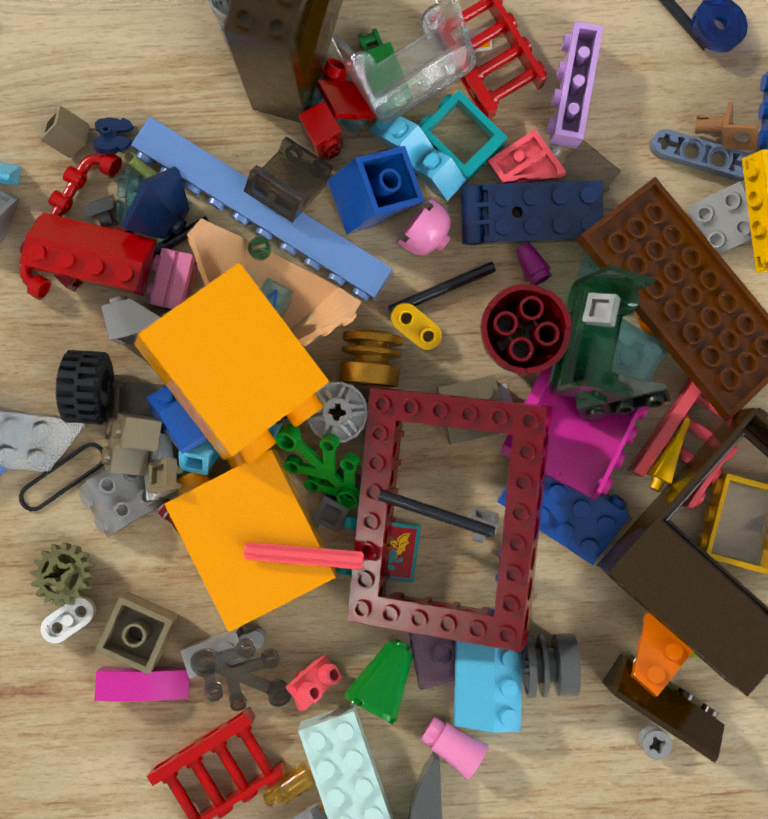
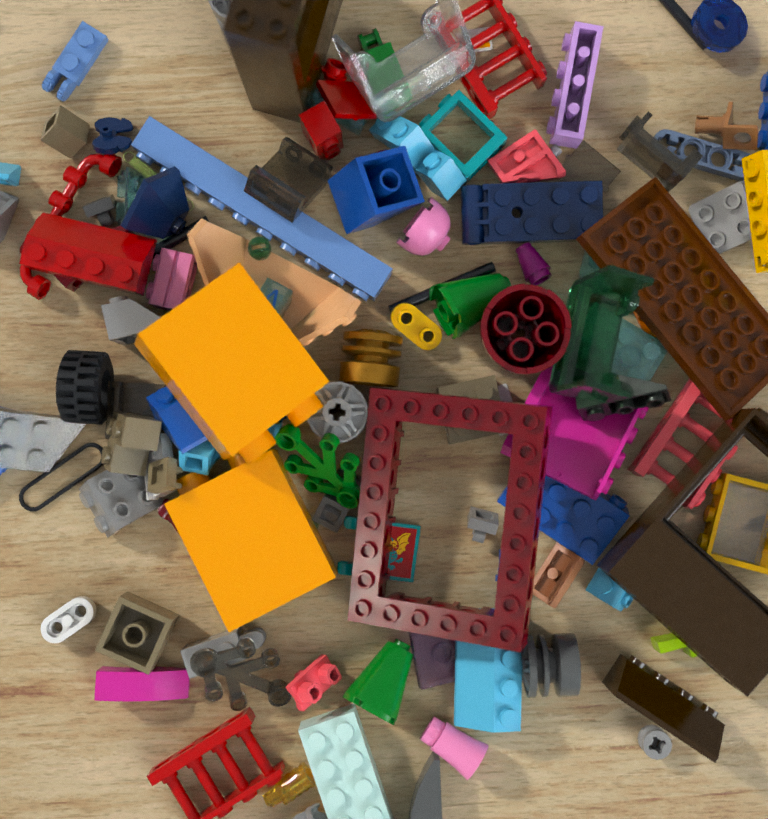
olive gear [30,542,96,607] -> none
coral axle [244,542,364,570] -> none
black bar [378,489,496,538] -> none
light grey tile [582,293,621,327] -> none
orange wing [631,612,693,697] -> none
yellow piece [647,418,691,492] -> none
none -> medium blue hinge [42,21,109,102]
none -> green cone [429,273,512,339]
none -> nougat slope [533,542,585,608]
none -> medium azure bracket [586,568,634,611]
none -> clear smoke panel [617,111,703,192]

